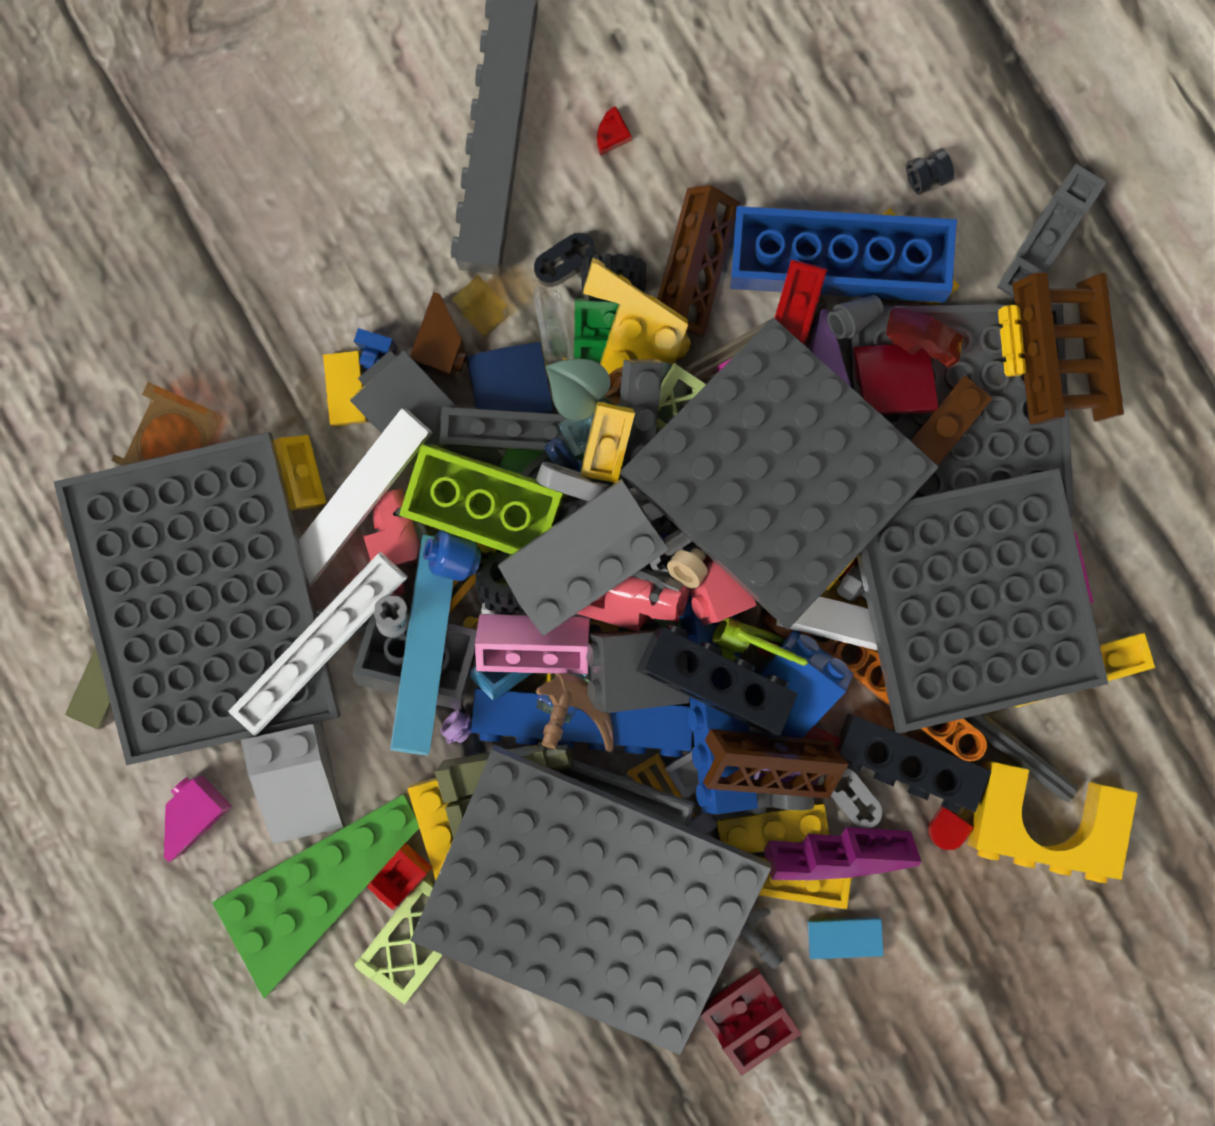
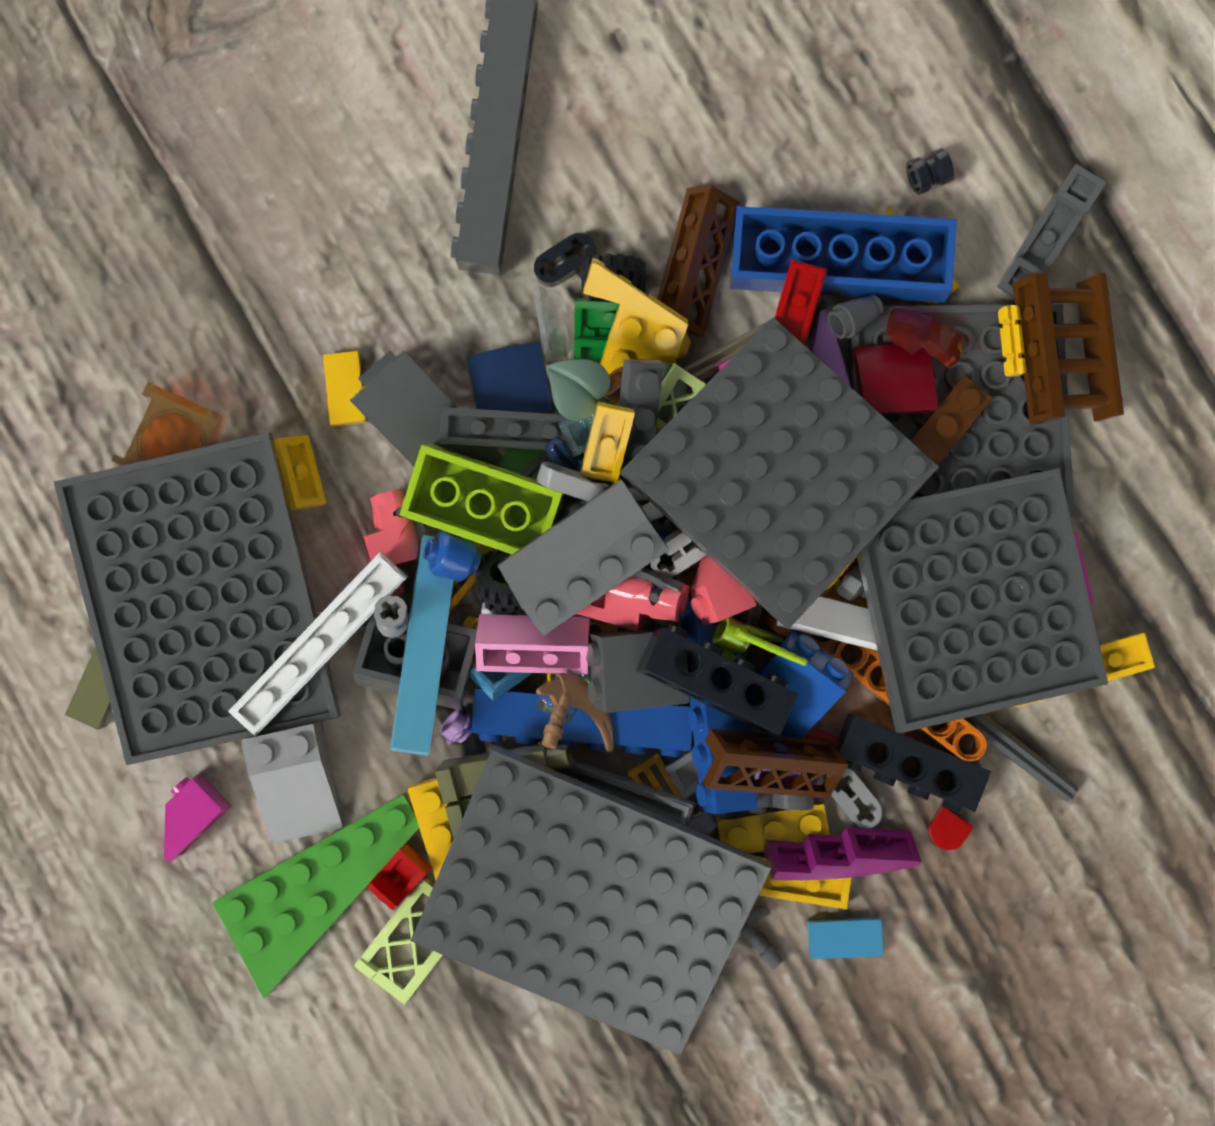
white tile [299,408,433,588] -> none
blue tile [353,328,398,369] -> none
reddish brown slope [410,292,468,380] -> none
clear yellow panel [452,275,510,337] -> none
red tile [597,106,632,156] -> none
tan tile [667,548,708,588] -> none
dark red slope [700,967,802,1076] -> none
yellow arch [967,759,1138,884] -> none

